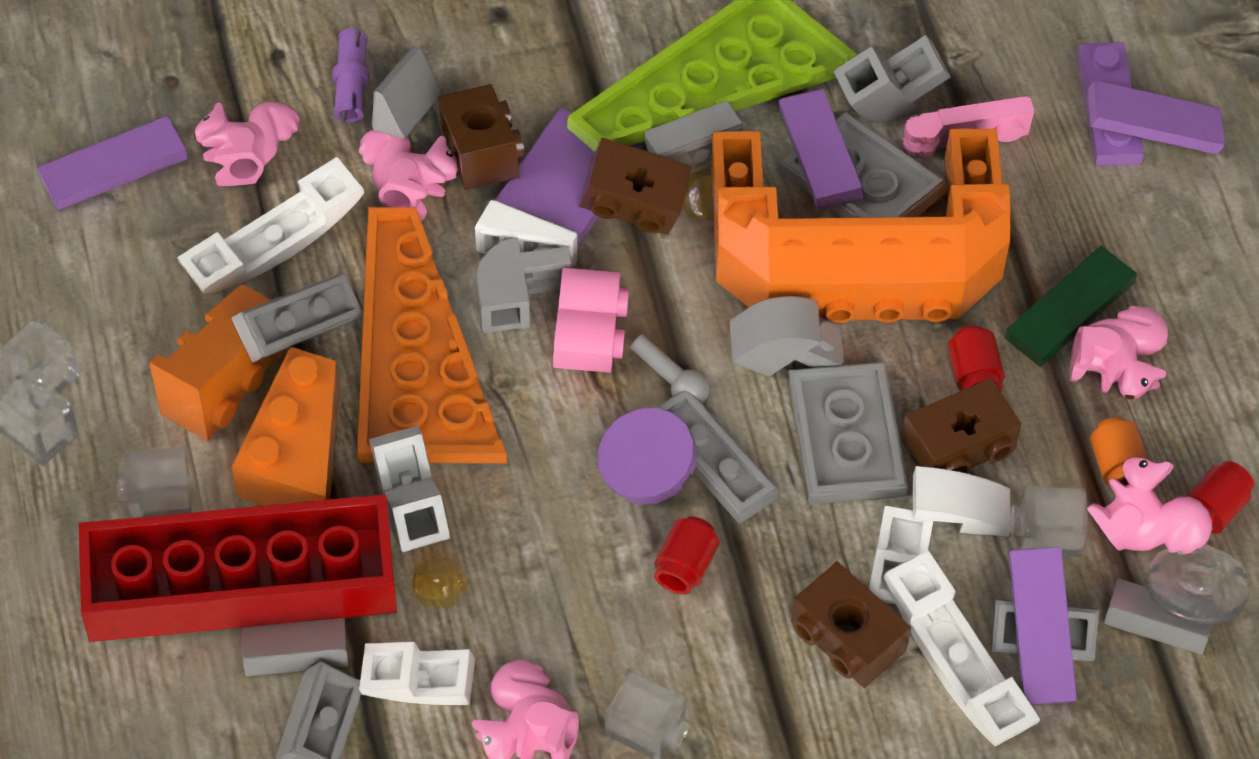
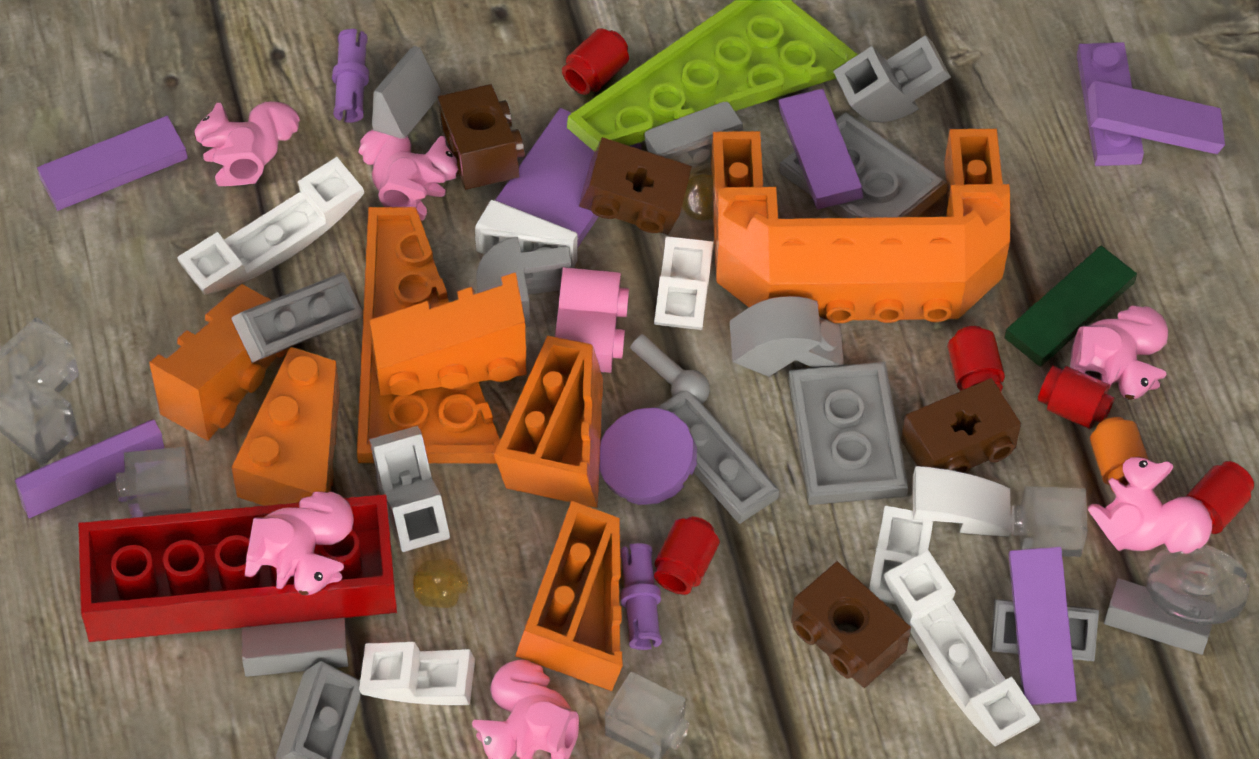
bright pink hinge [901,96,1034,159] -> none
none -> medium lavender tile [15,420,167,518]
none -> bright pink animal [245,492,354,595]
none -> orange wedge [370,272,526,396]
none -> orange wedge [494,336,603,508]
none -> orange wedge [515,501,623,691]
none -> red brick [562,28,629,95]
none -> medium lavender pin [620,543,662,650]
none -> white slope [654,236,713,330]
none -> red brick [1037,365,1115,429]

